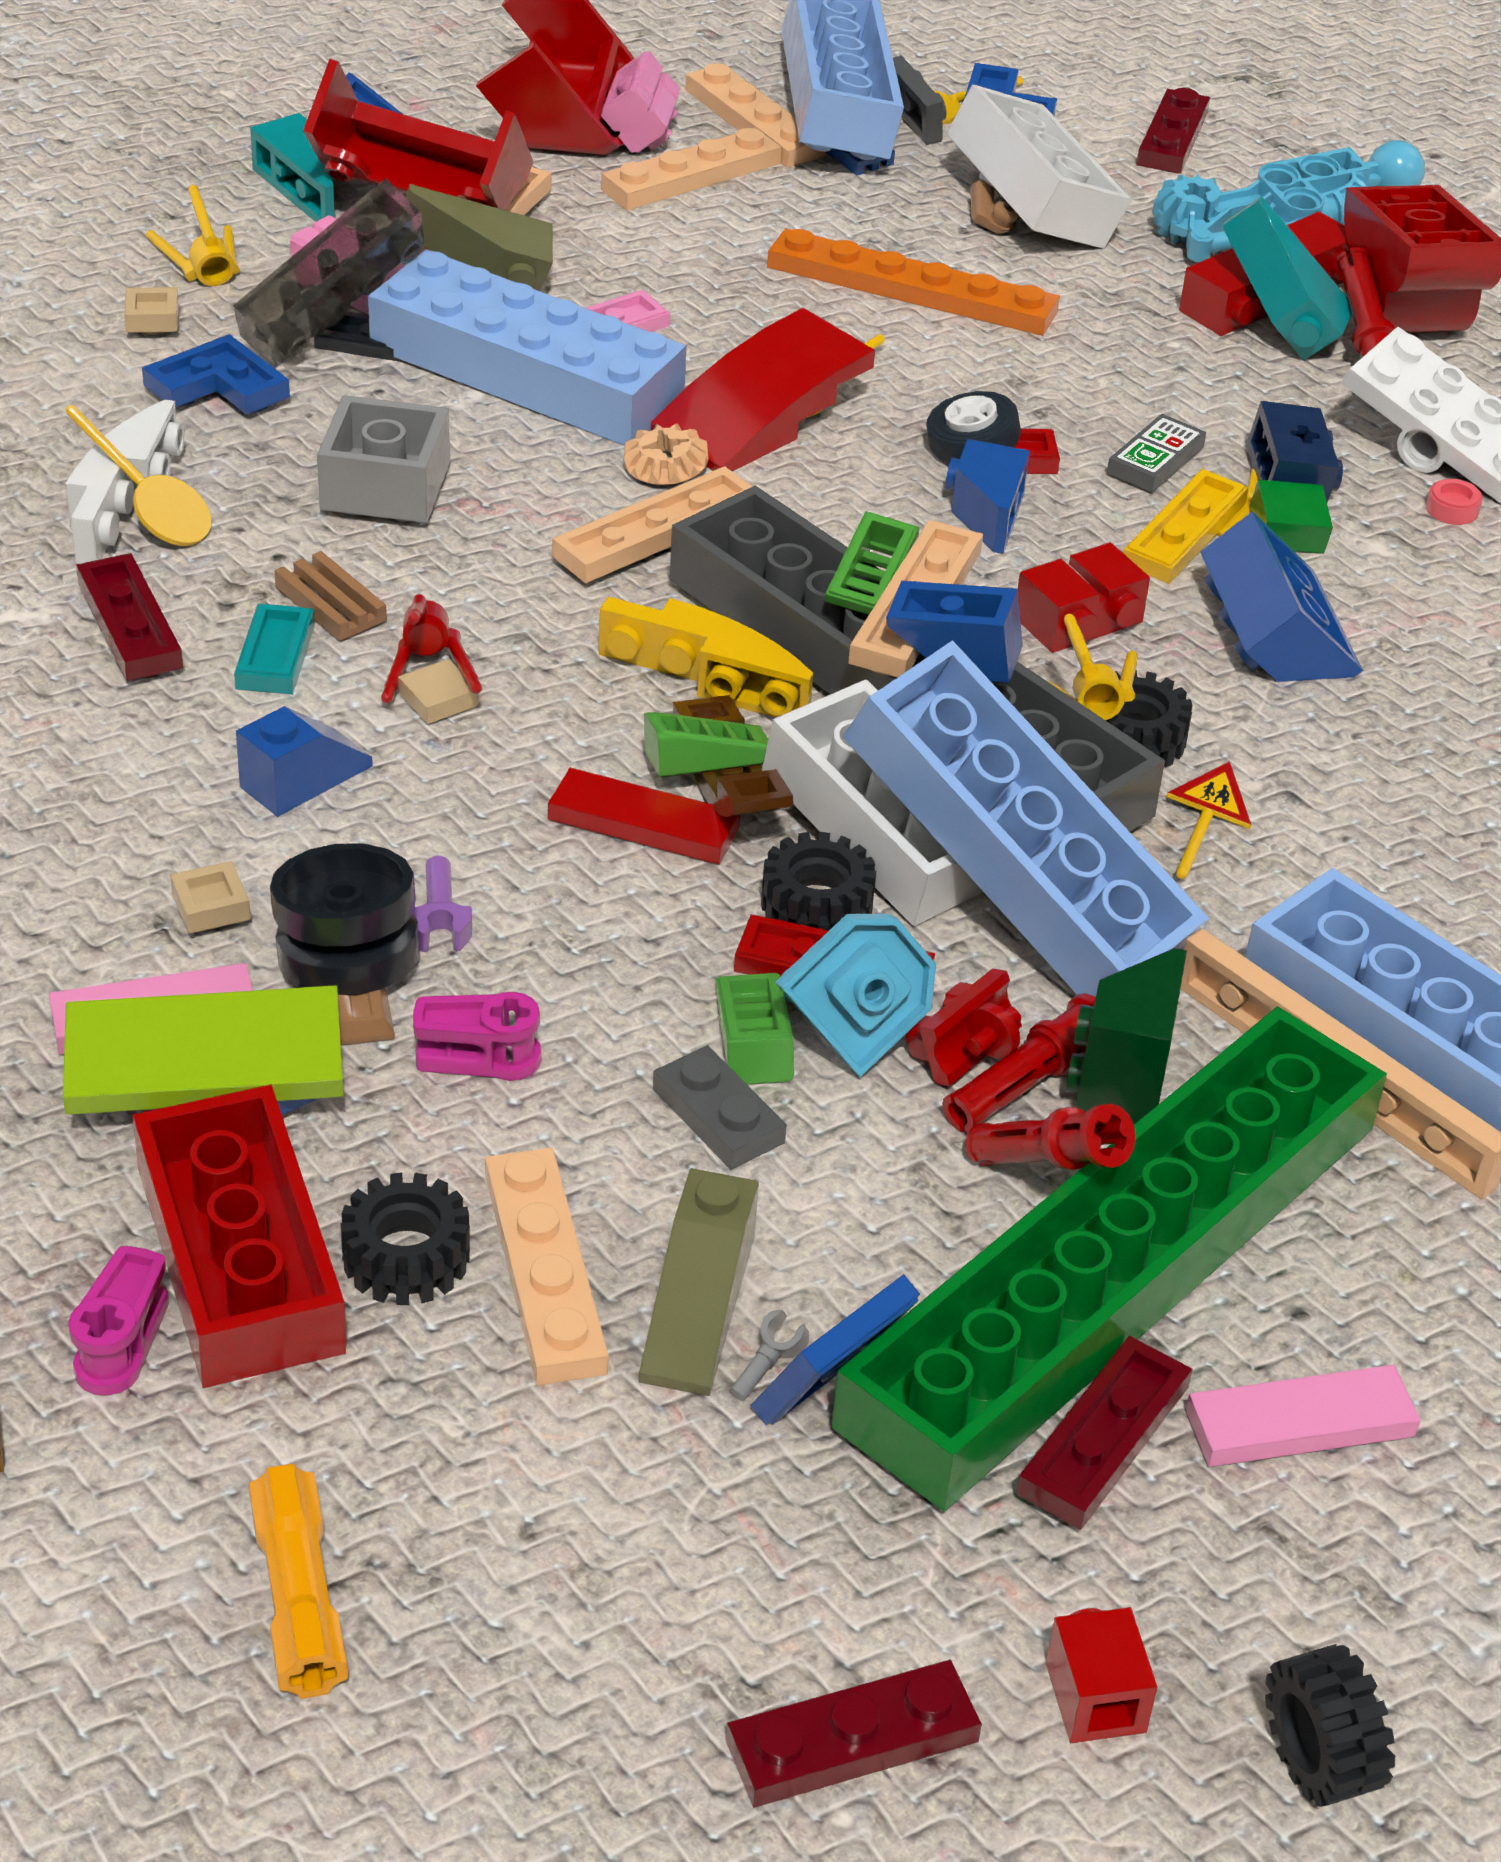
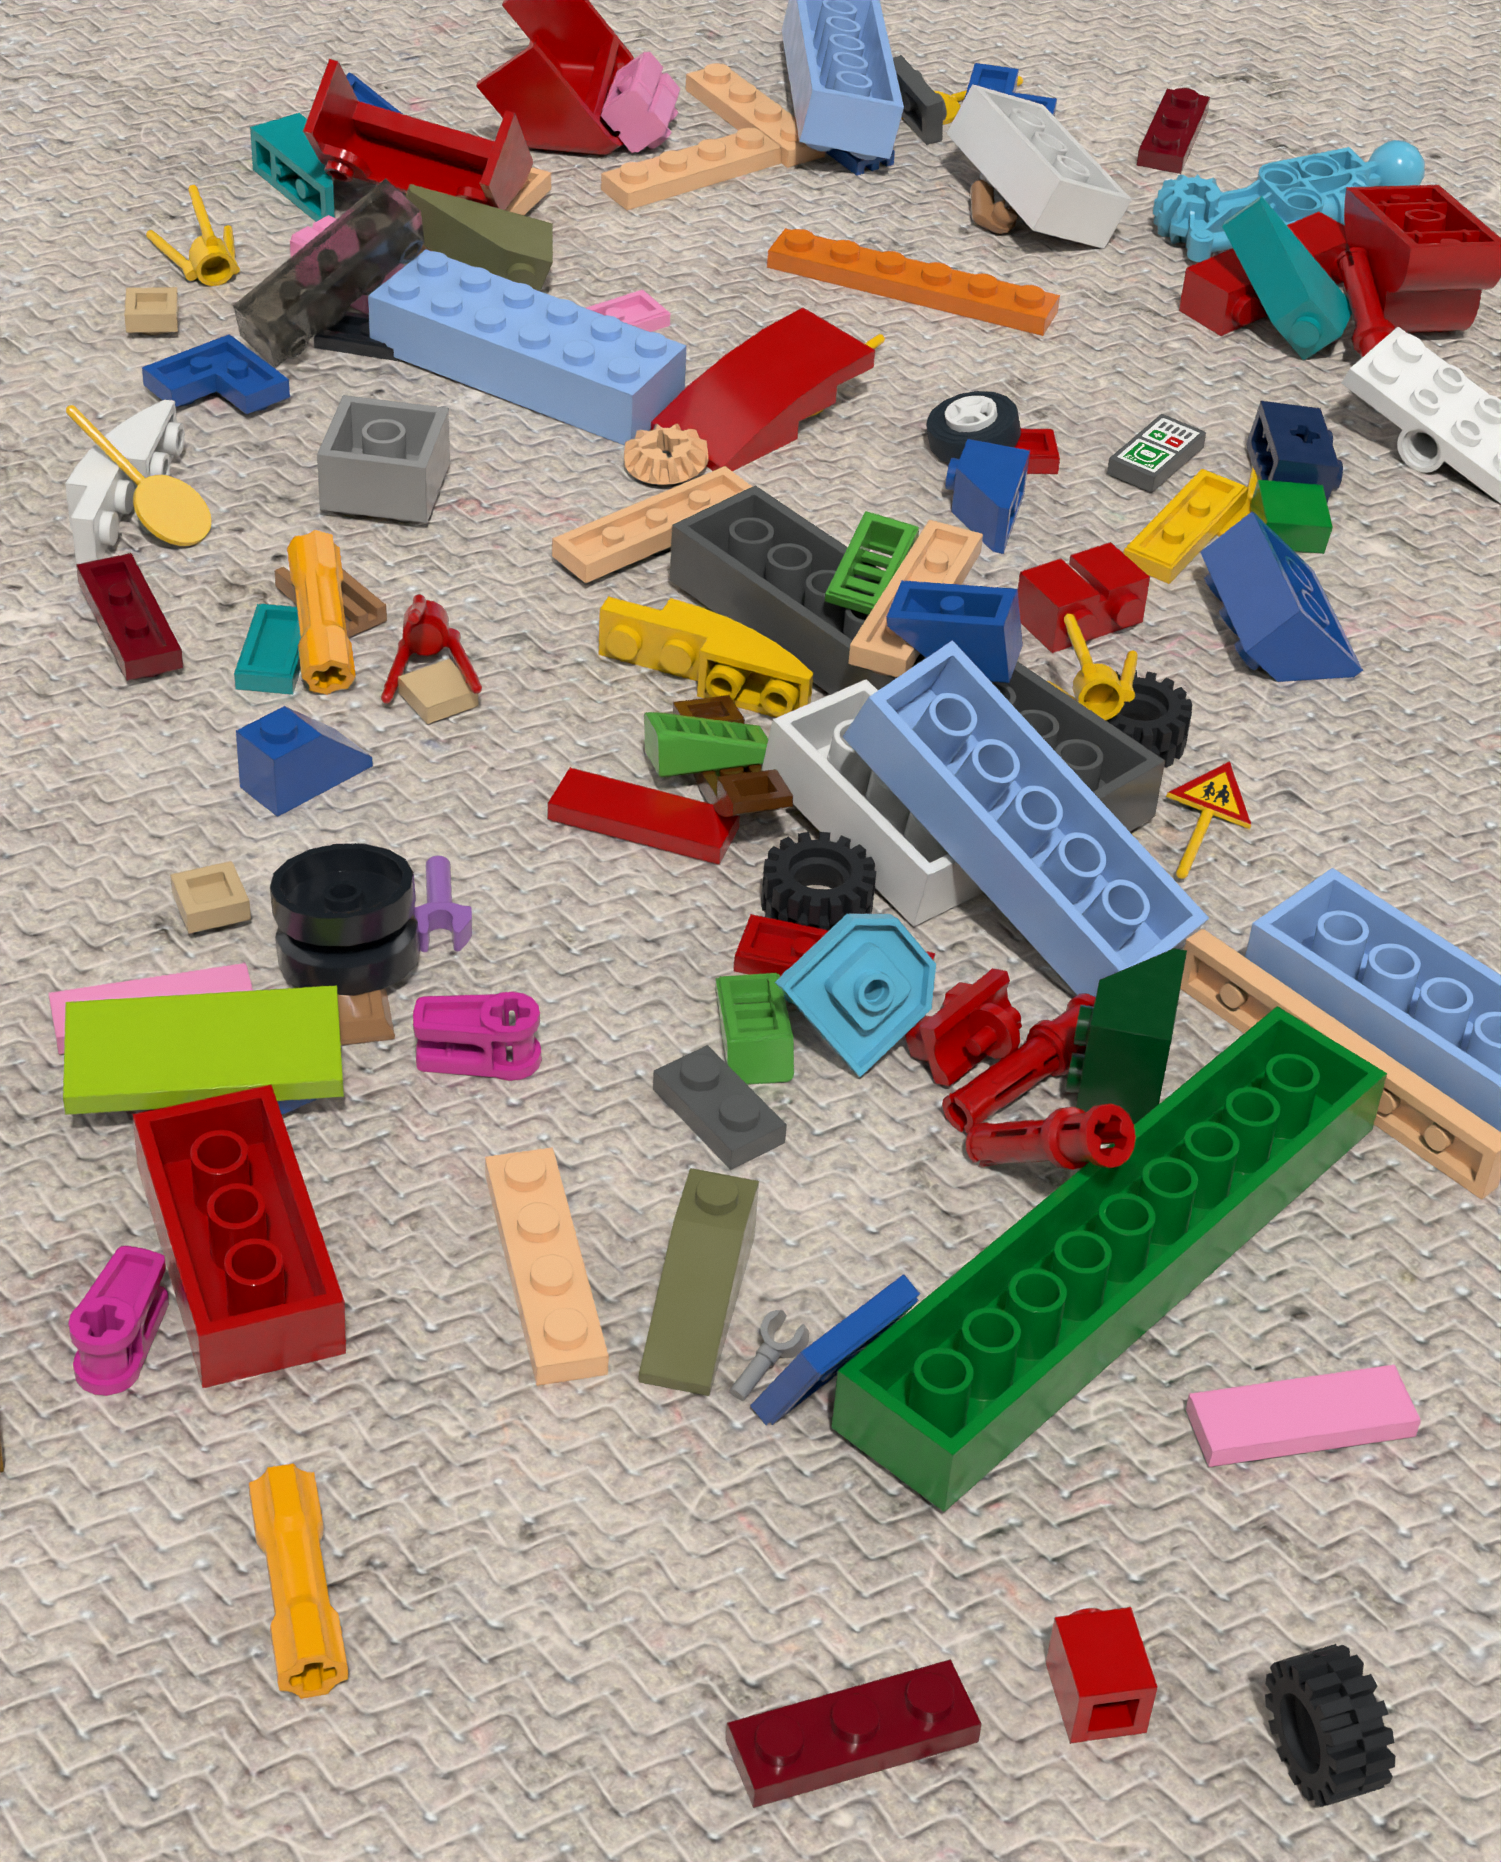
black tyre [340,1172,470,1305] -> none
dark red plate [1016,1335,1193,1530] -> none
coral tile [1426,479,1483,525] -> none
none -> light orange axle [287,530,356,695]

